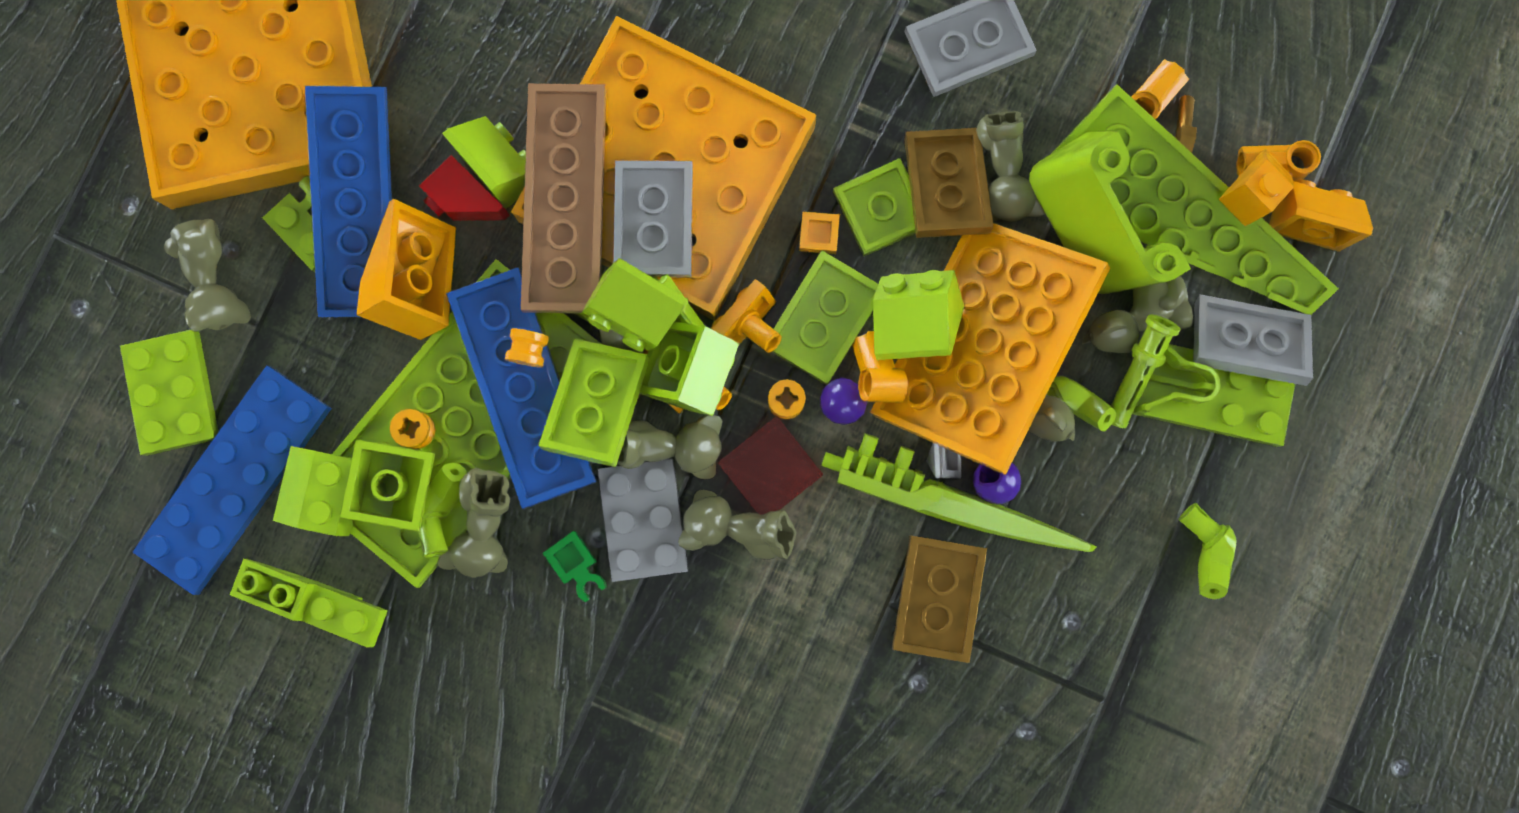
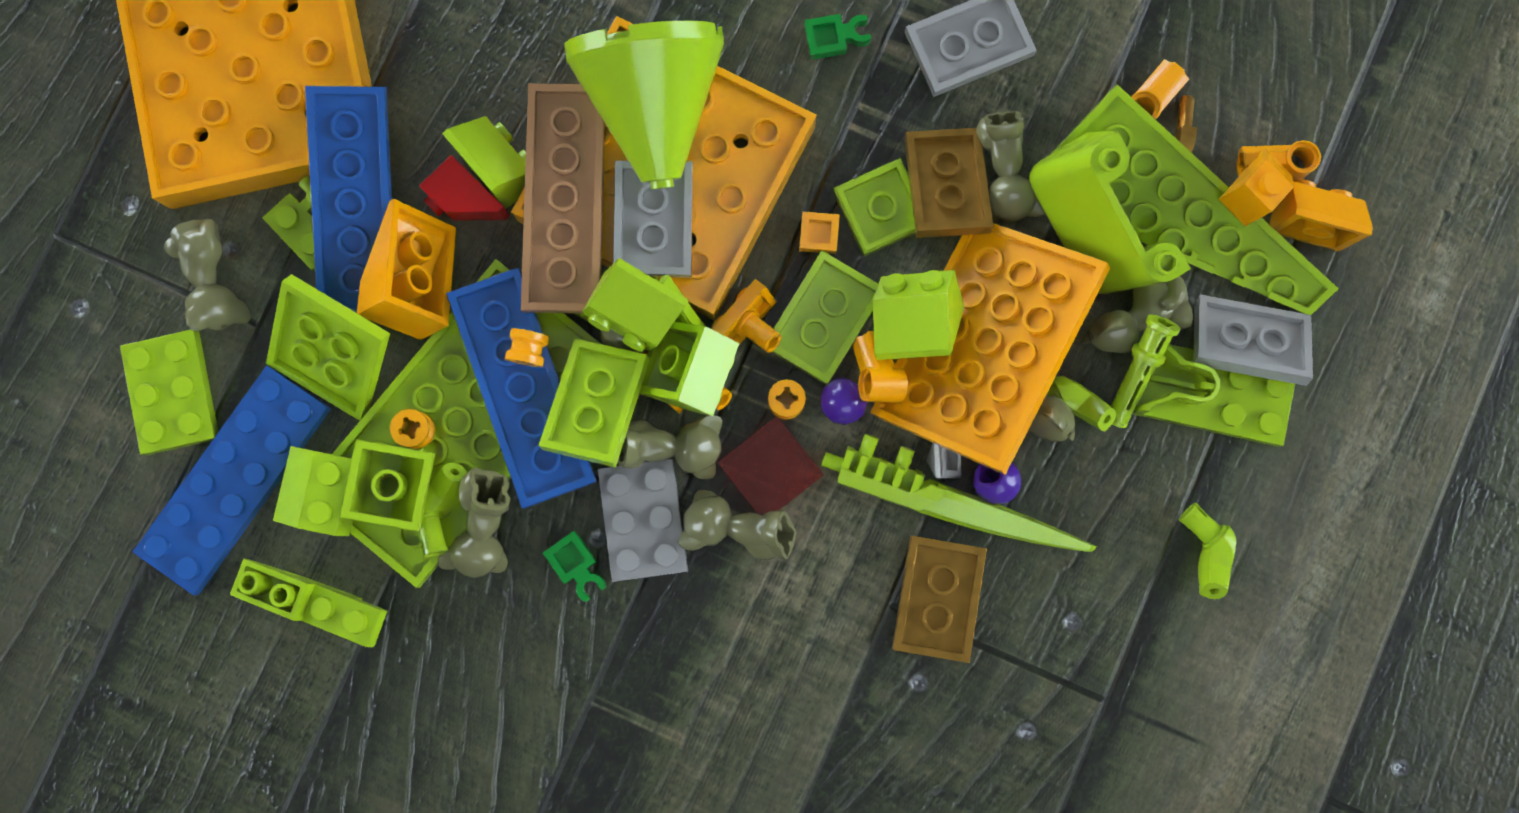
none -> lime plate [266,274,390,421]
none -> lime cone [564,21,724,190]
none -> green plate [804,14,871,60]

